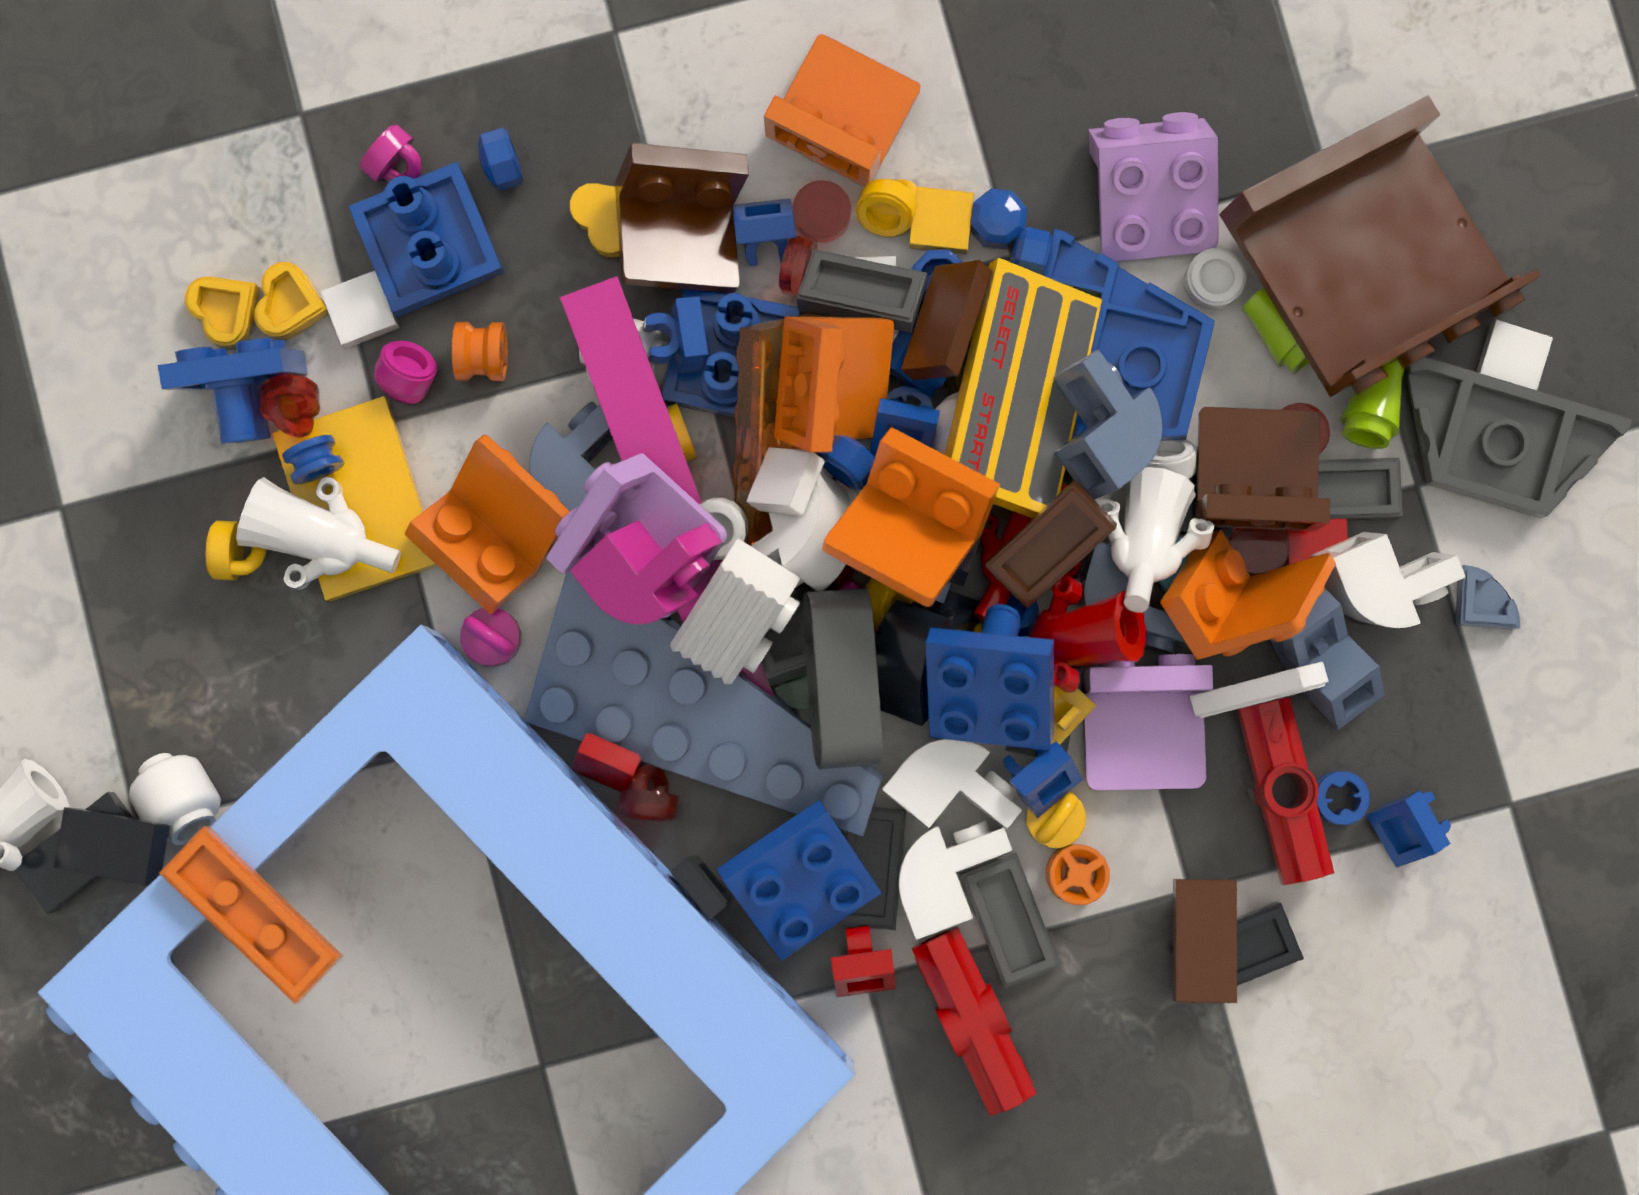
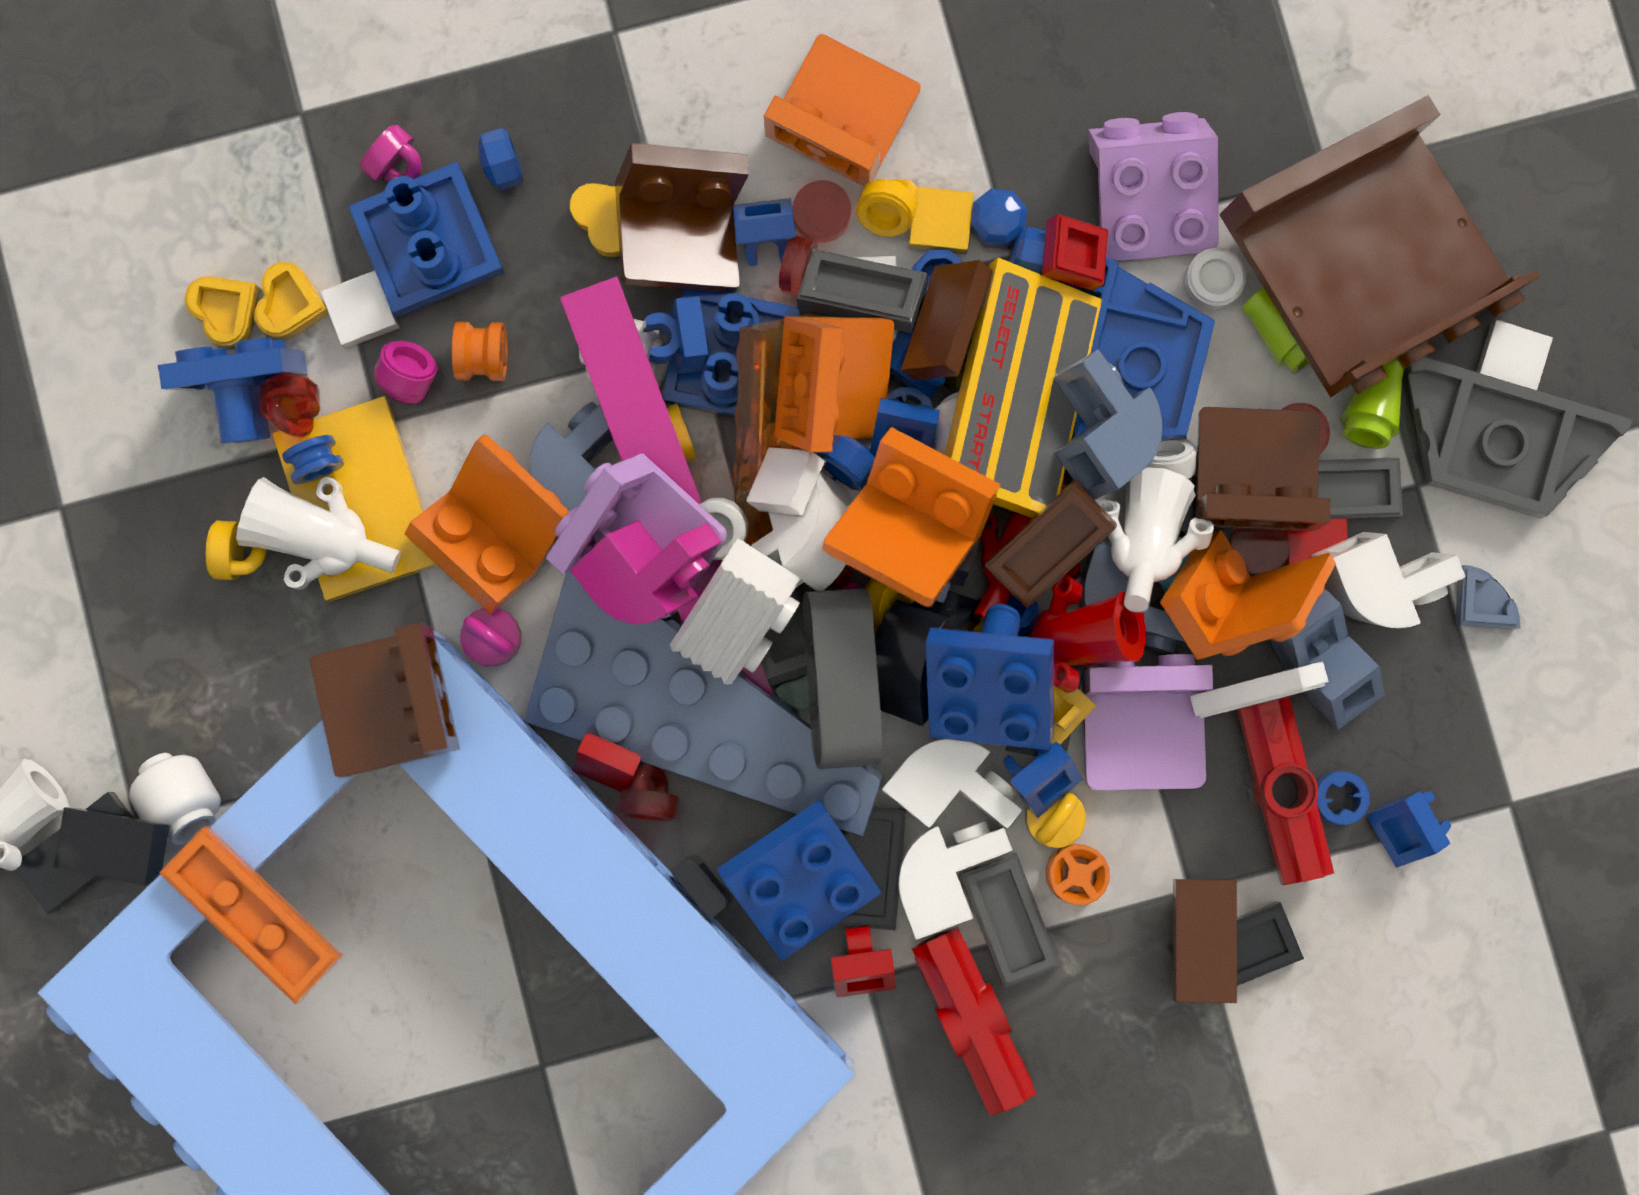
none -> reddish brown bracket [309,622,460,778]
none -> red tile [1042,214,1108,291]

